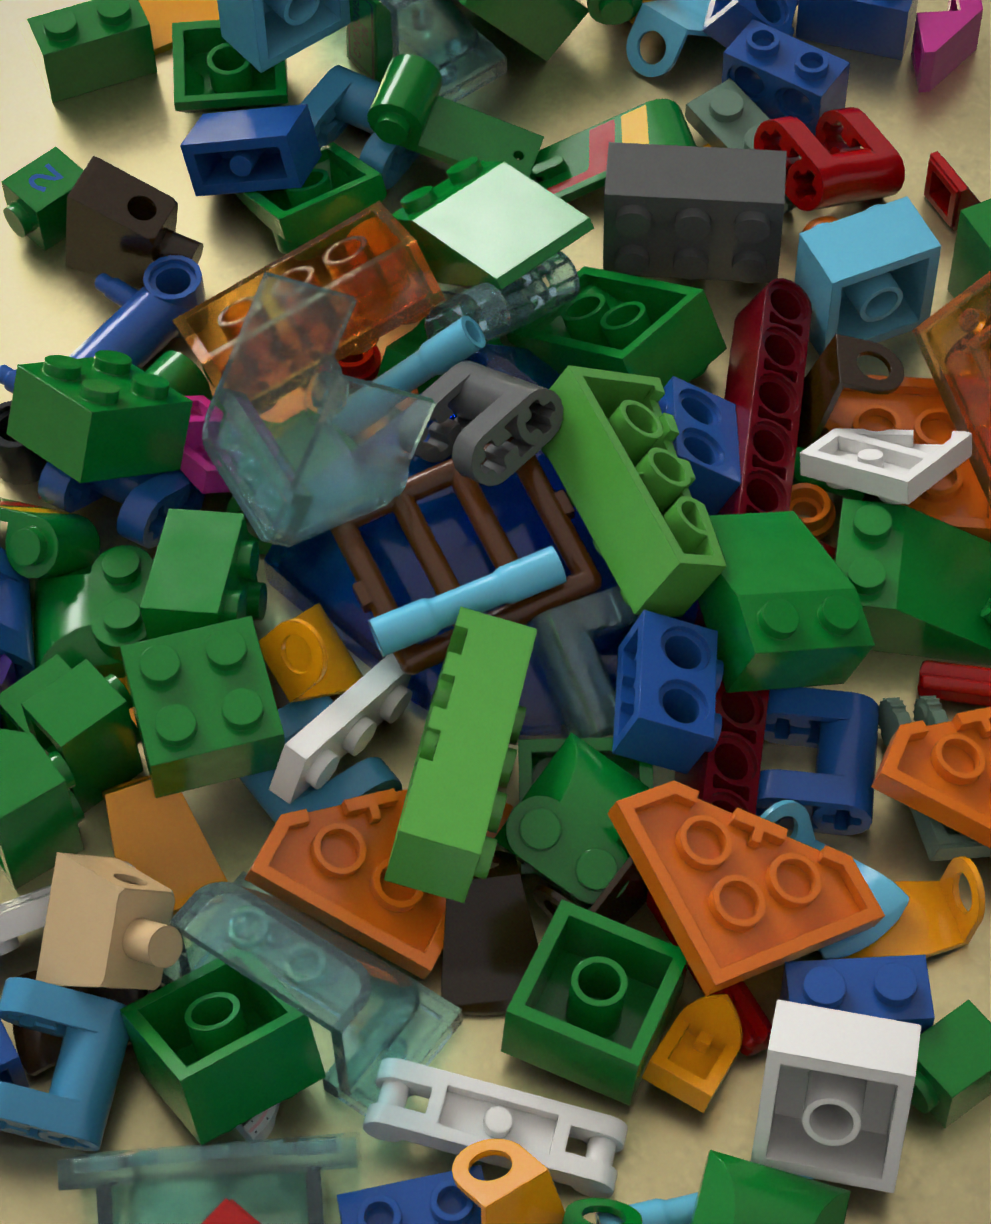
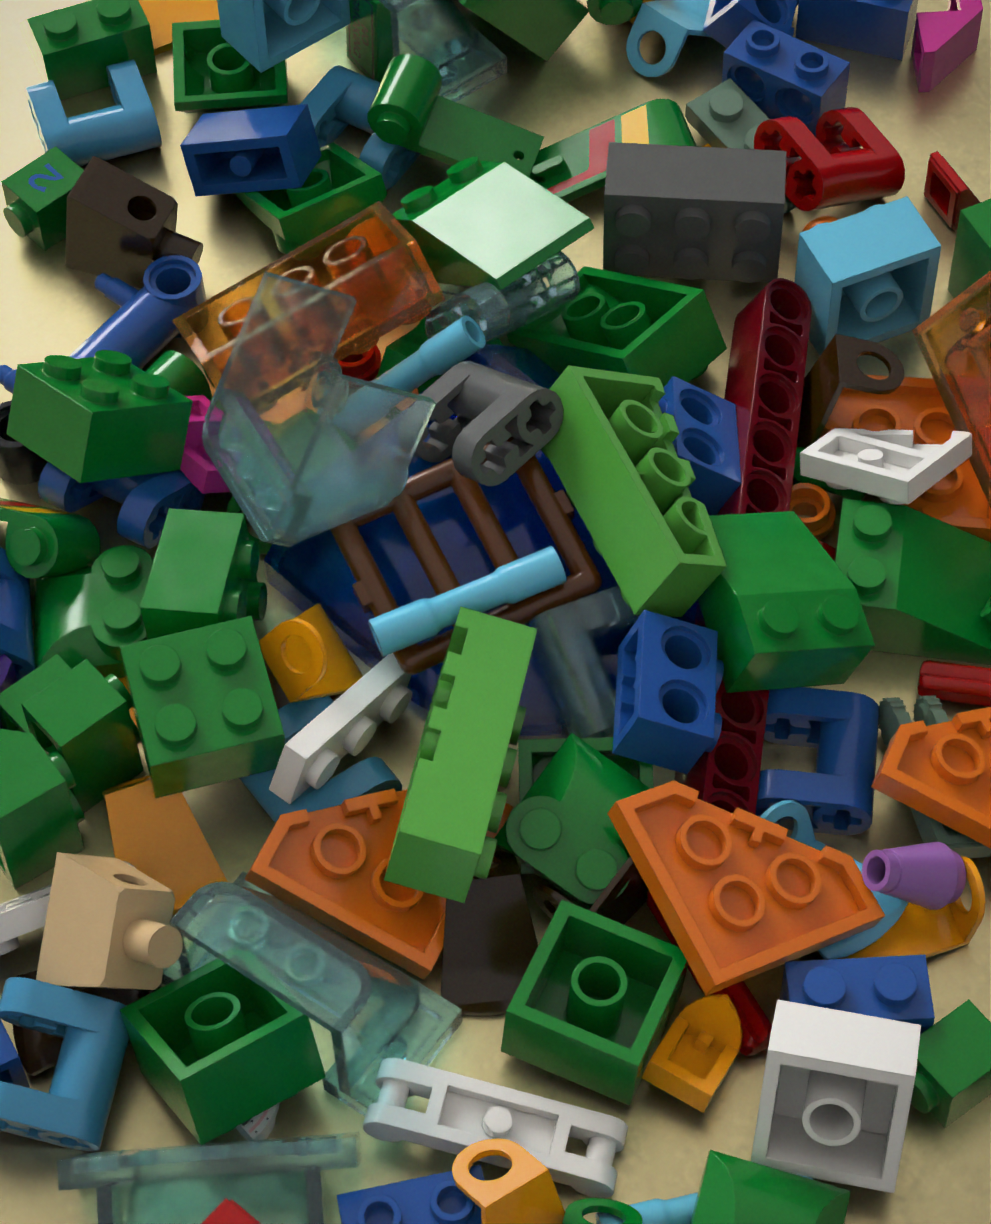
none -> dark azure connector [25,59,162,168]
none -> medium lavender cone [862,841,966,910]

